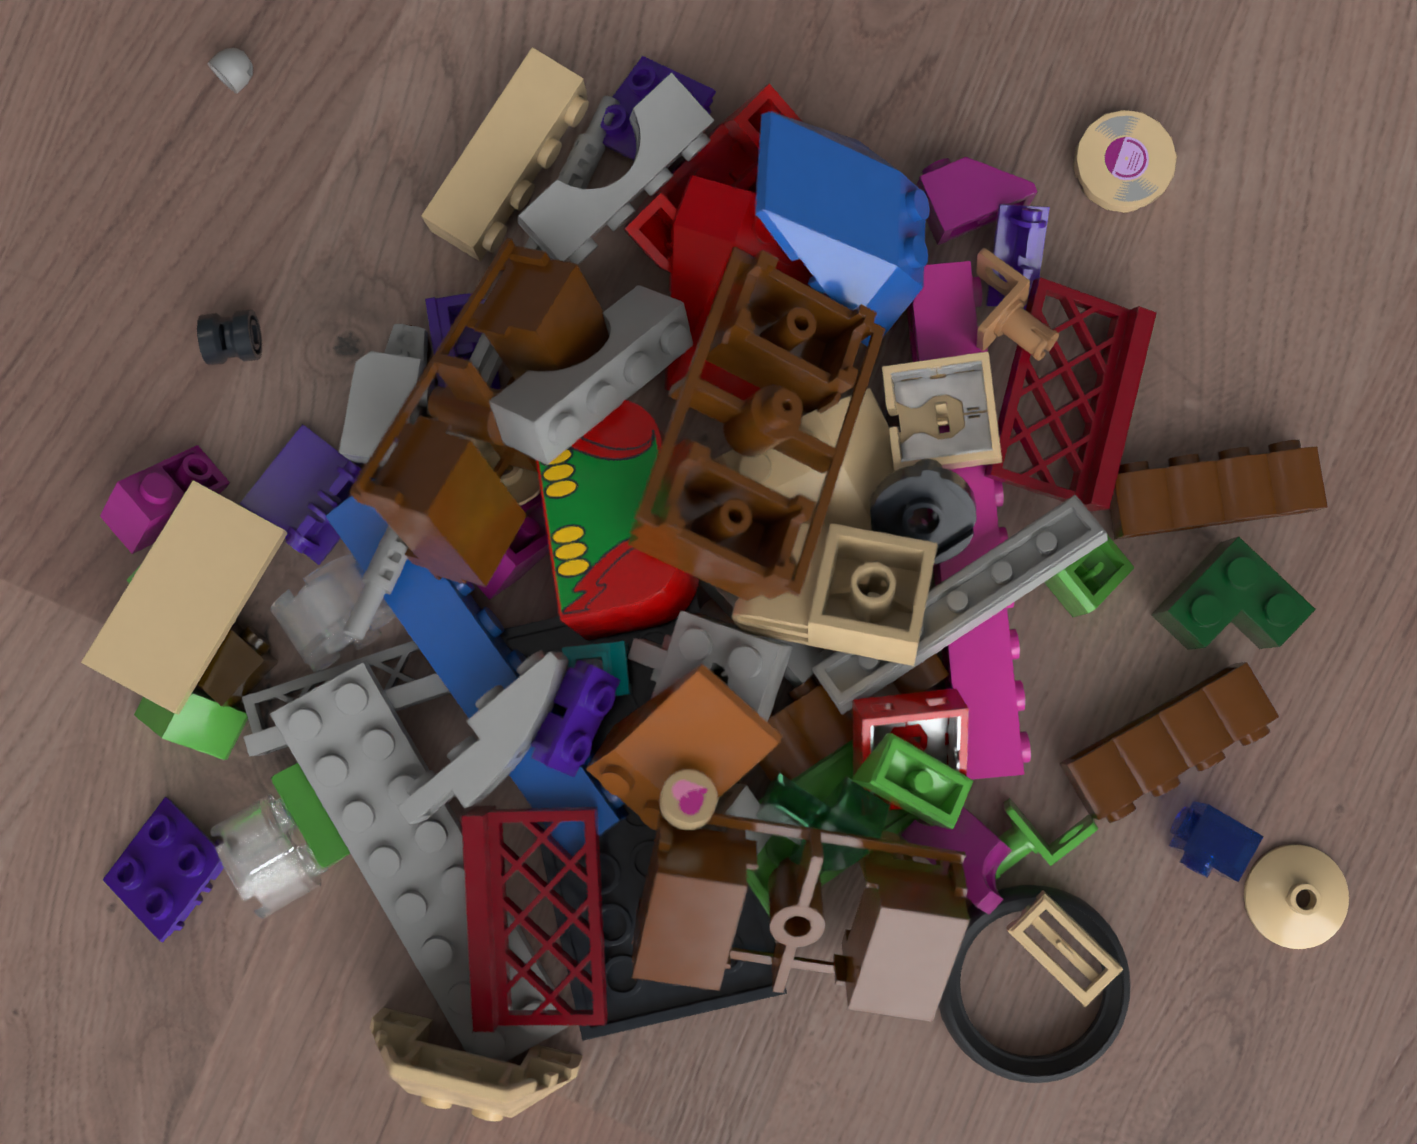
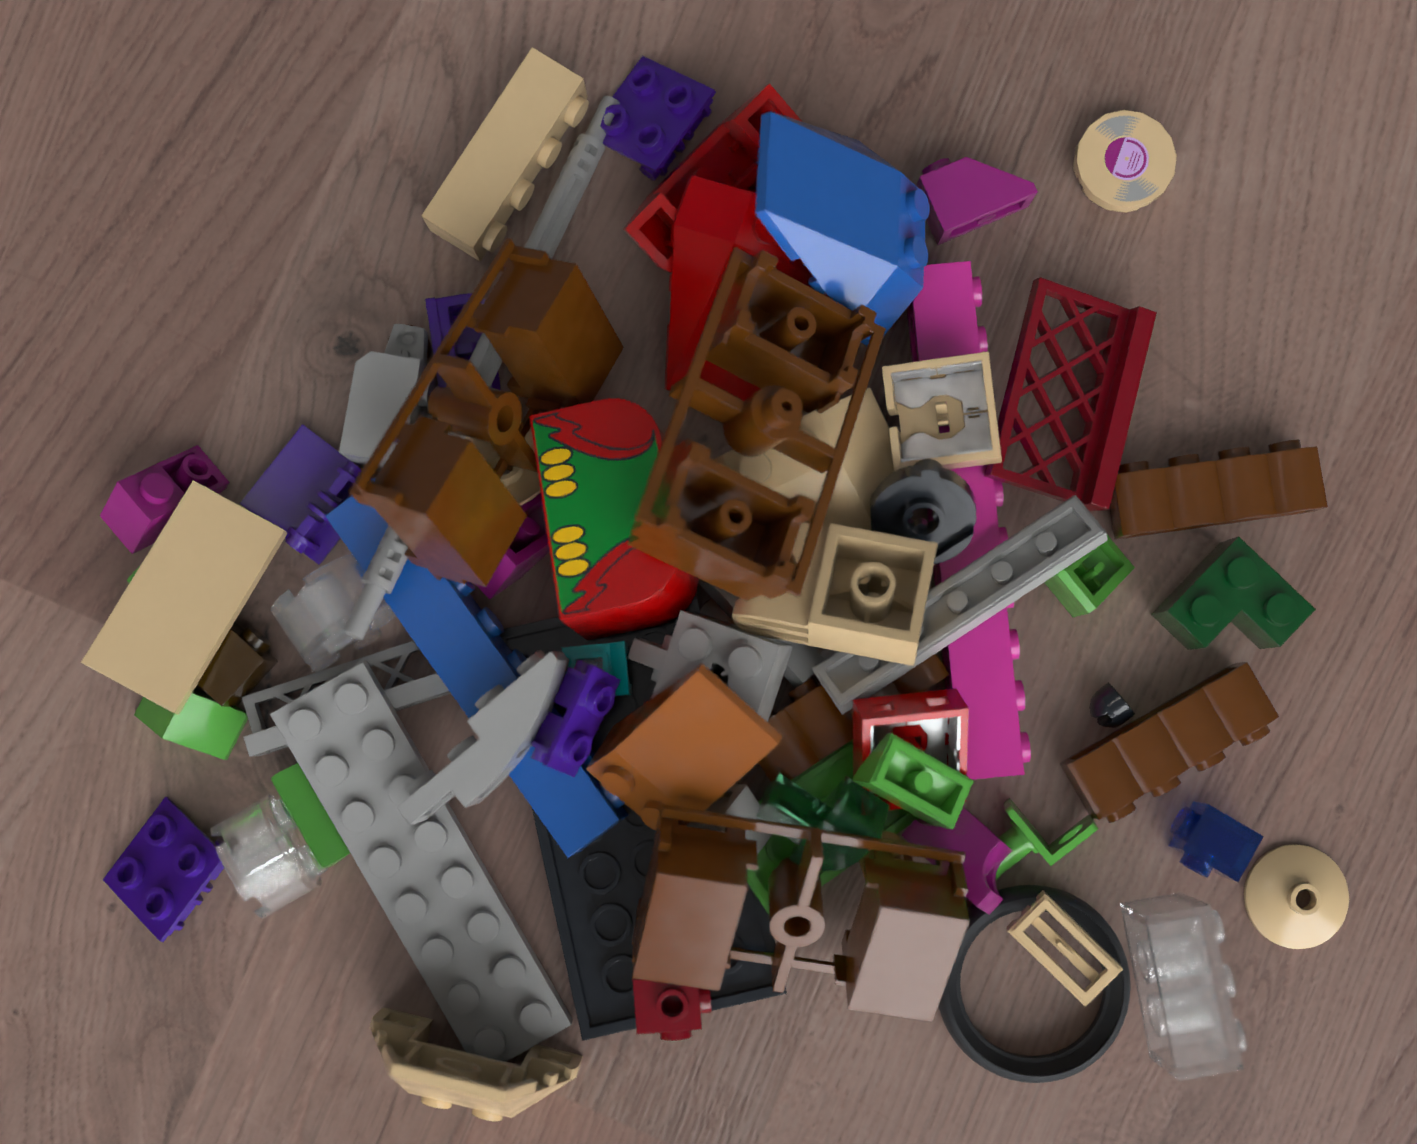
black wheel [197,309,262,365] -> none
light grey hinge [207,48,253,94] -> none
dark red fence [462,805,608,1032] -> none
light grey arch [489,285,693,465] -> none
light grey arch [518,72,714,265] -> none
tan tile [659,770,718,830] -> none
medium nougat bracket [977,248,1059,361] -> none
dark purple hinge [986,204,1050,310] -> none
none -> dark red brick [633,978,712,1041]
none -> black hinge [1089,682,1135,728]
none -> clear brick [1120,892,1246,1081]

